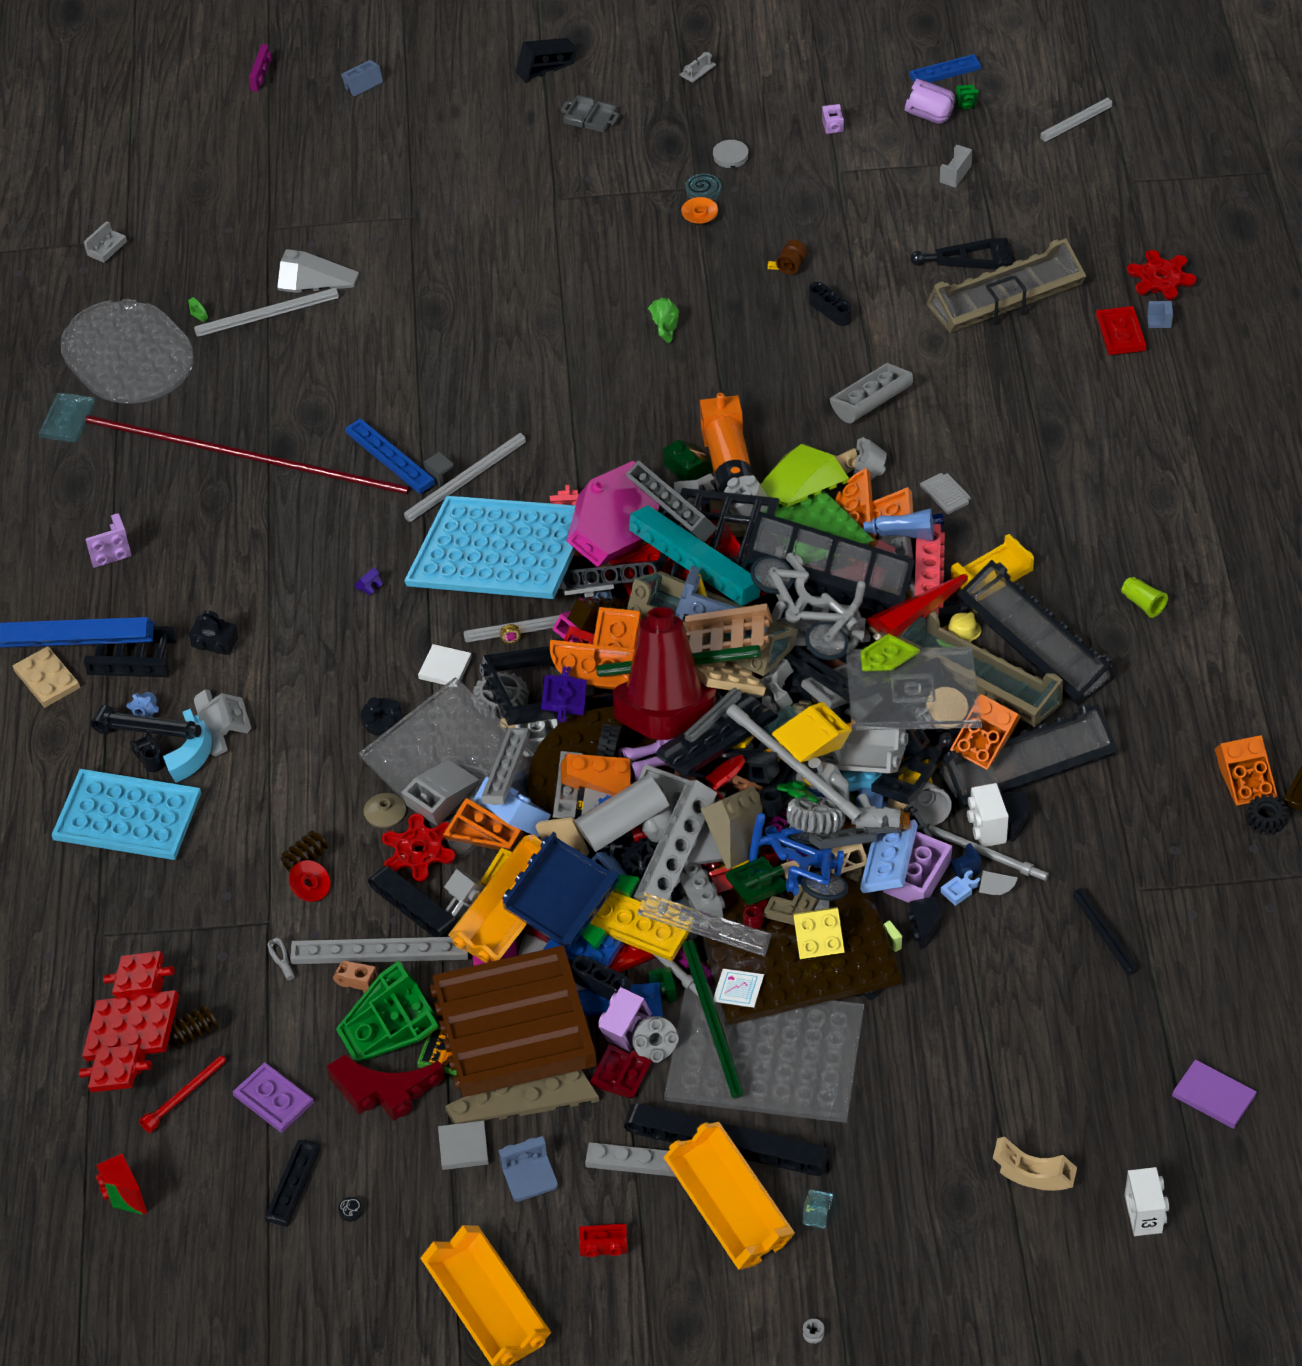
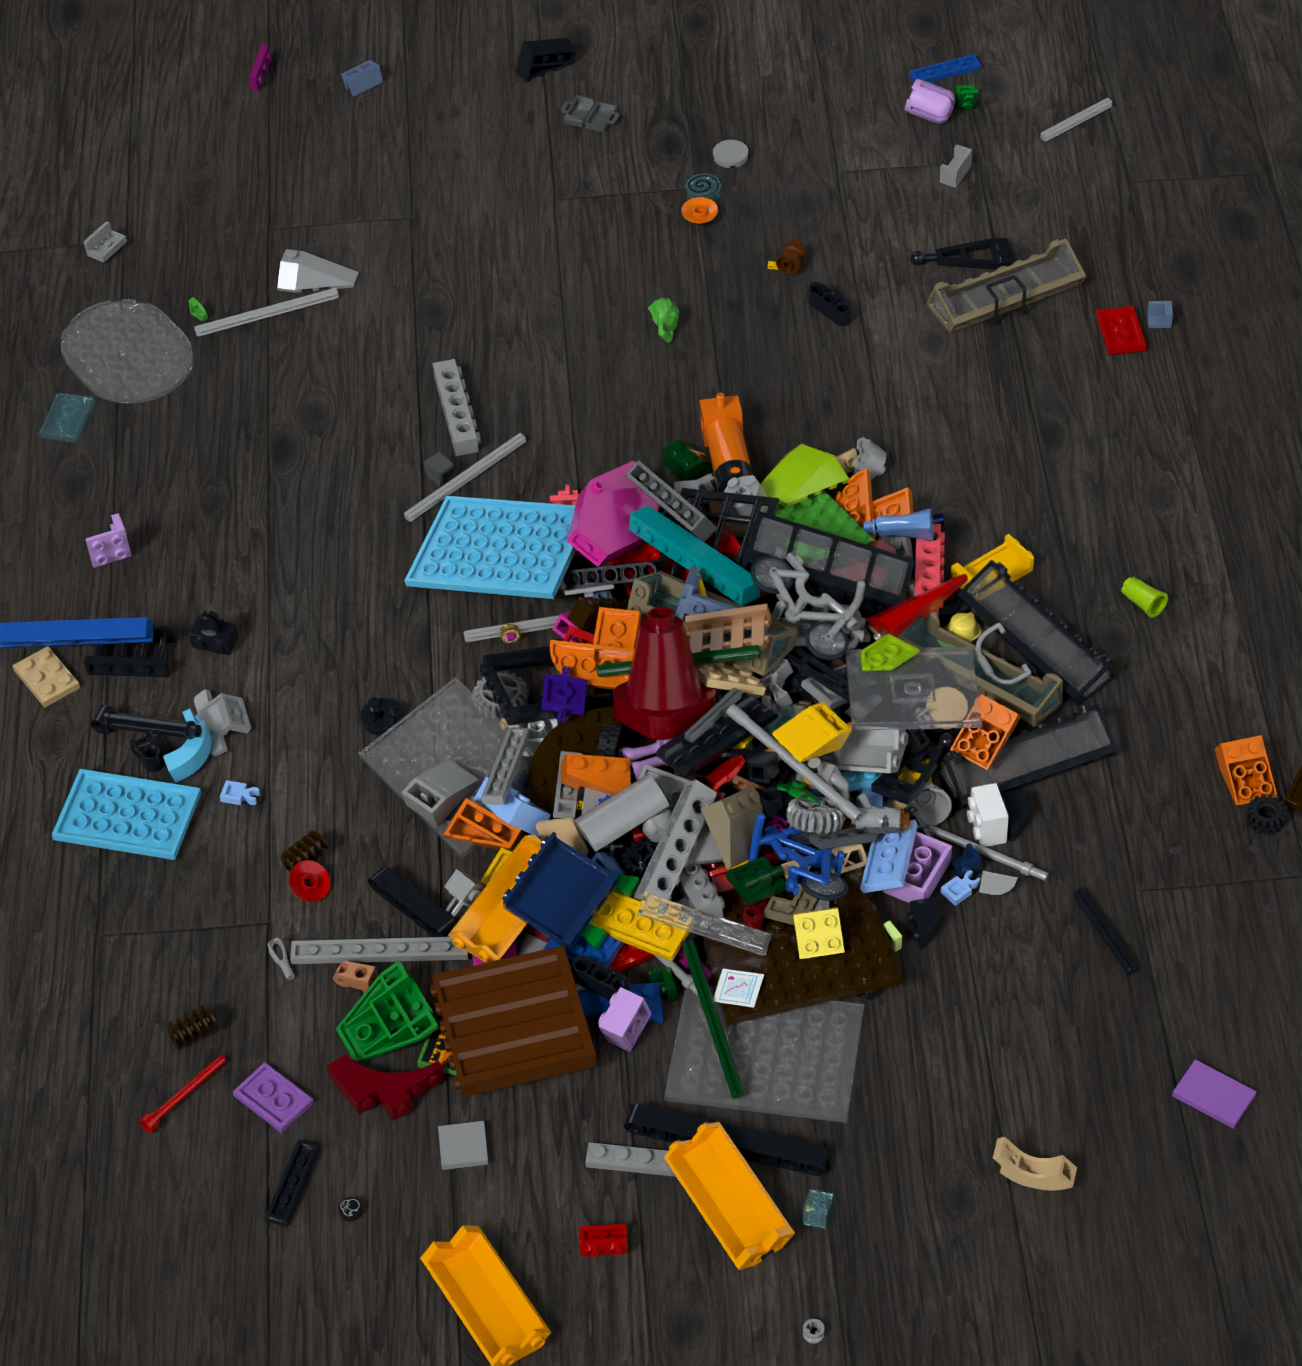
red piece [79,951,179,1092] -> none
dark red piece [86,415,410,494] -> none
red slope [95,1153,147,1215] -> none
medium blue rock [127,692,159,717] -> none
blue plate [345,418,435,494] -> none
dark purple tile [354,567,383,596] -> none
dark tan dish [364,793,406,828] -> none
red plate [382,813,455,883] -> none
white tile [418,644,472,688] -> none
dark tan wing [445,1070,599,1124] -> none
sand blue bracket [498,1136,558,1202] -> none
dark red slope [590,1044,652,1098] -> none
light grey plate [632,1016,679,1063] -> none
light grey hinge [680,52,716,83] -> none
lavender window [822,104,844,134] -> none
light grey brick [830,363,913,423] -> none
light grey window [920,473,971,514] -> none
white brick [1124,1167,1169,1236] -> none
red plate [1127,250,1196,300] -> none
none -> light blue plate [220,780,260,805]
none -> light grey brick [432,359,481,456]
none -> light grey piece [976,623,1031,685]

